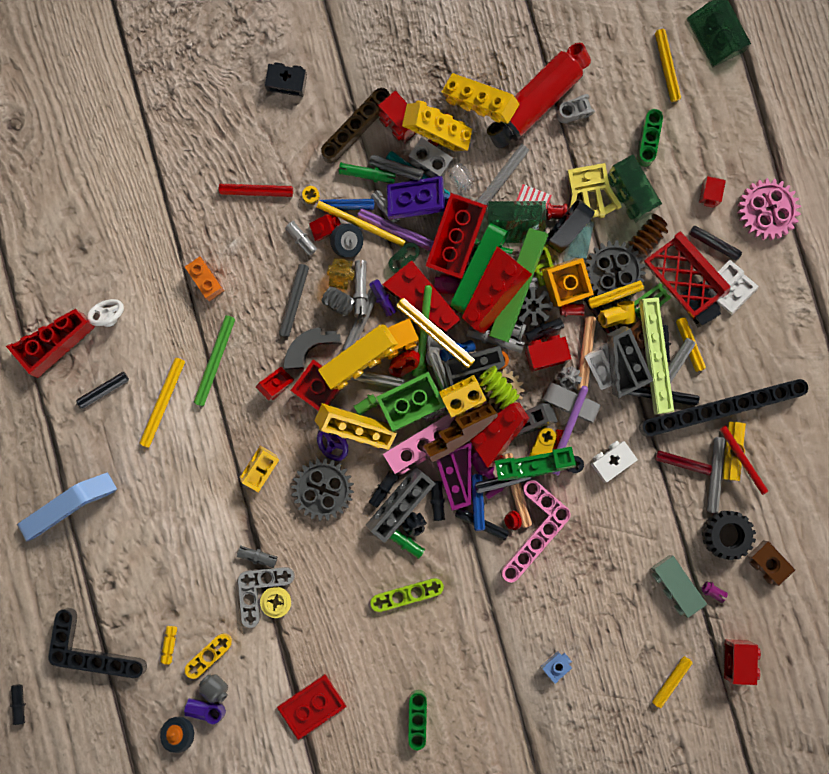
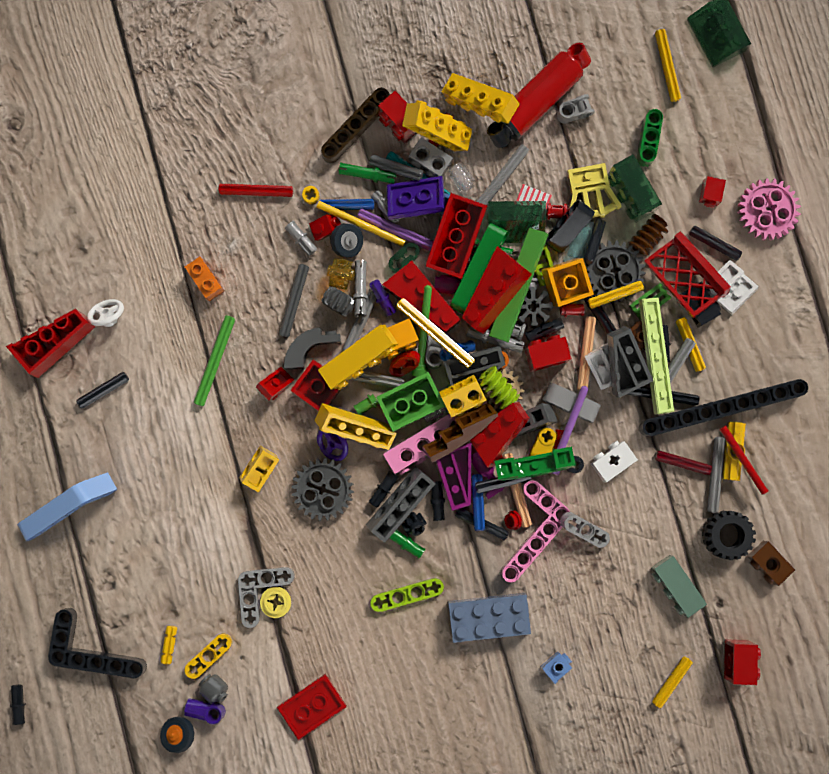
yellow axle [139,357,185,448] -> none
dark grey pin [237,545,278,568] -> none
black brick [265,62,307,97] -> none
green beam [408,689,427,751] -> none
light grey axle [428,349,451,391] -> none
light grey gear [557,366,582,390] -> none
yellow piece [598,301,636,328] -> none
magenta pin [701,581,728,603] -> none
none -> sand blue brick [448,593,531,643]
none -> light grey beam [560,512,610,548]
none -> black axle [584,218,606,265]

